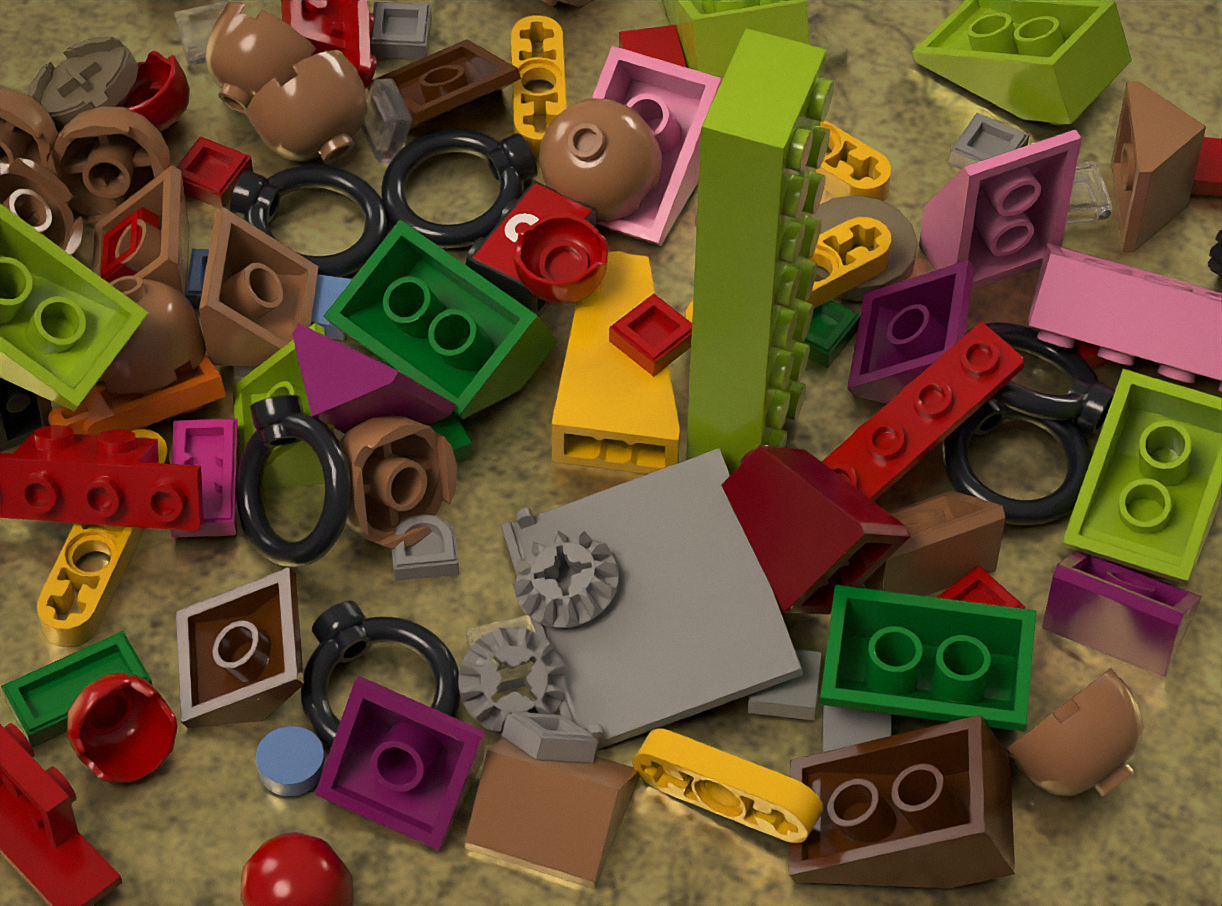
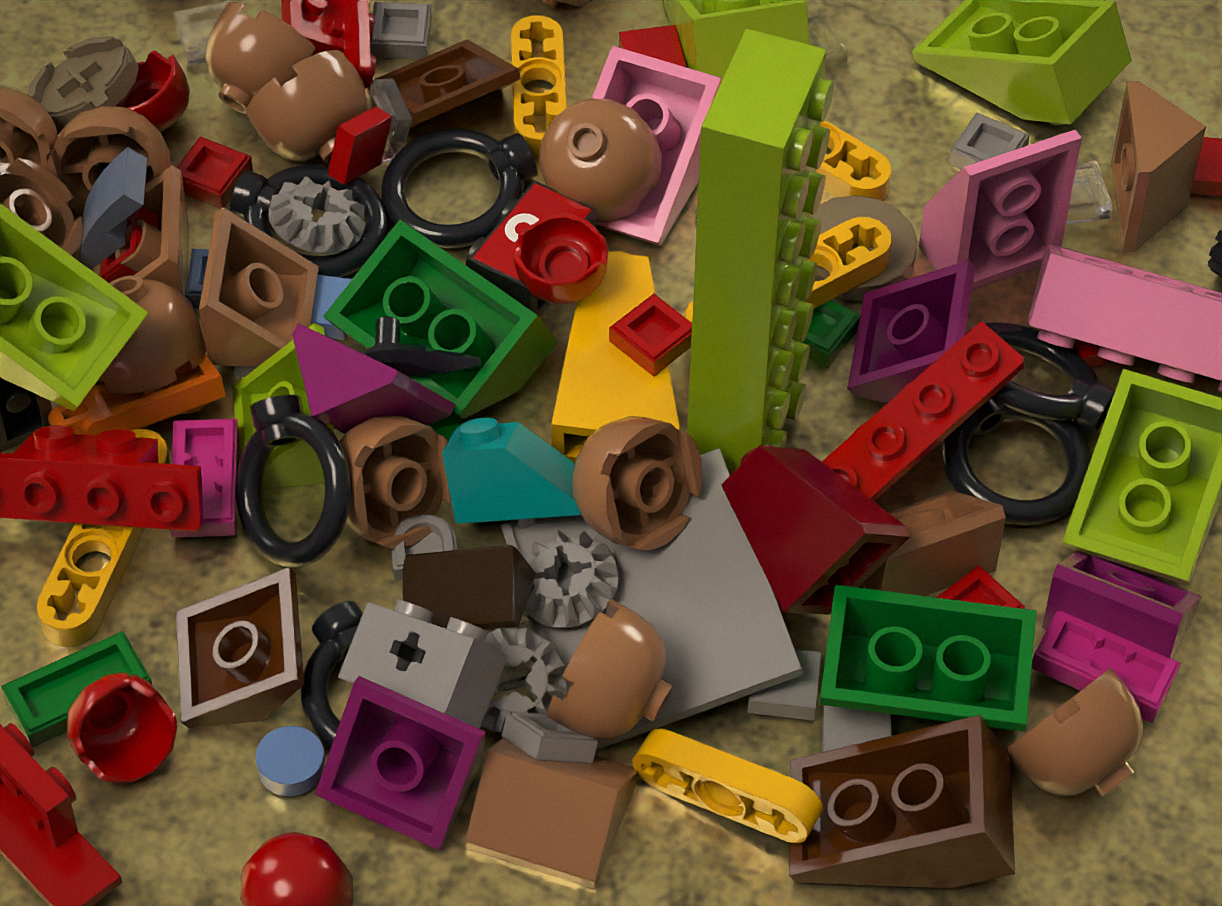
none -> sand blue slope [78,147,147,270]
none -> light grey gear [269,176,366,254]
none -> red tile [328,106,392,185]
none -> light grey brick [338,599,508,729]
none -> black bar [362,316,481,376]
none -> dark brown slope [402,545,536,630]
none -> teal slope [442,418,581,524]
none -> medium nougat cylinder [547,599,673,739]
none -> medium nougat cylinder [572,416,702,551]
none -> dark pink plate [1031,611,1181,723]

